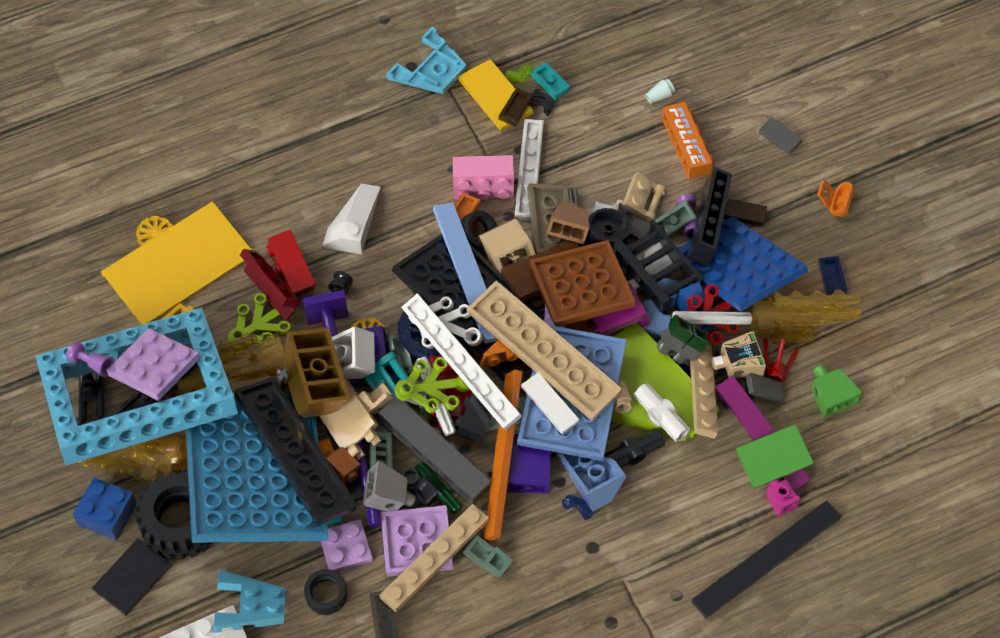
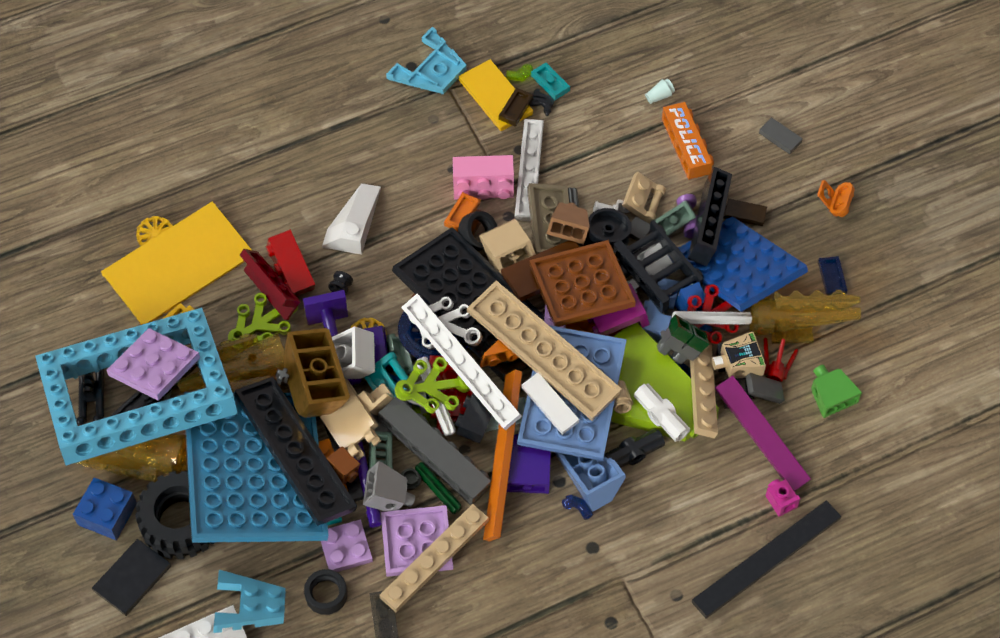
medium lavender piece [66,341,114,377] -> none
black tile [412,476,442,507] -> none
light blue tile [433,203,499,343] -> none
sand green slope [463,535,514,578] -> none
bright green tile [735,424,814,489] -> none

